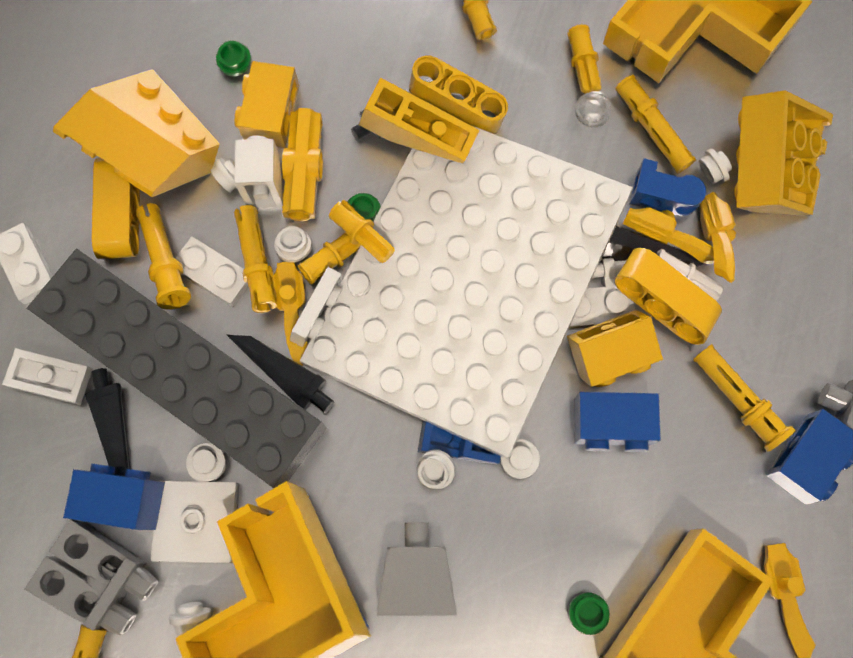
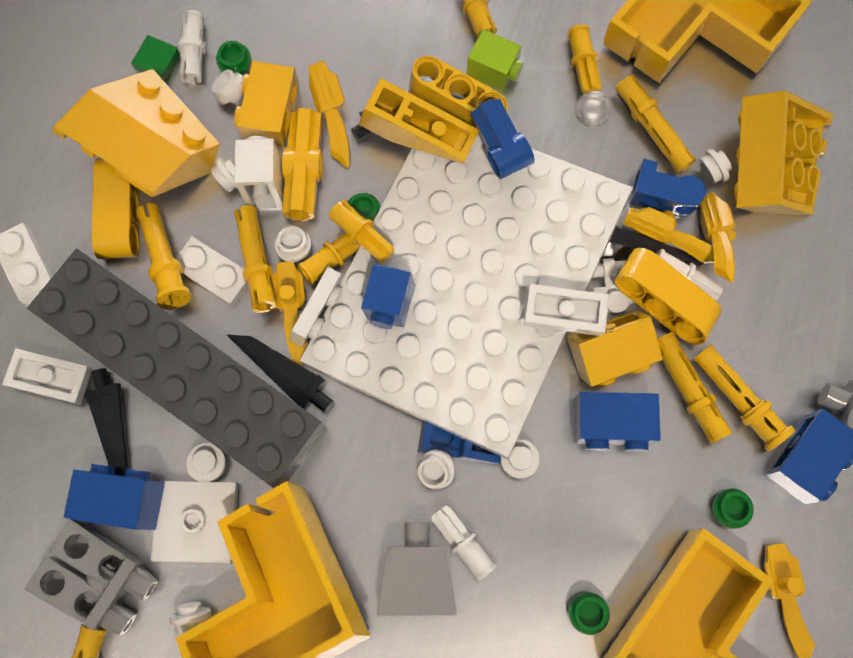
none -> green tile [131,35,180,82]
none -> white pin [178,10,206,84]
none -> white plate [211,70,244,104]
none -> yellow piece [308,61,350,168]
none -> blue brick [361,264,415,329]
none -> white axle [431,505,497,582]
none -> lime brick [467,29,524,92]
none -> blue piece [471,98,535,180]
none -> white plate [524,284,609,337]
none -> yellow pin [658,332,733,444]
none -> green plate [712,488,754,529]

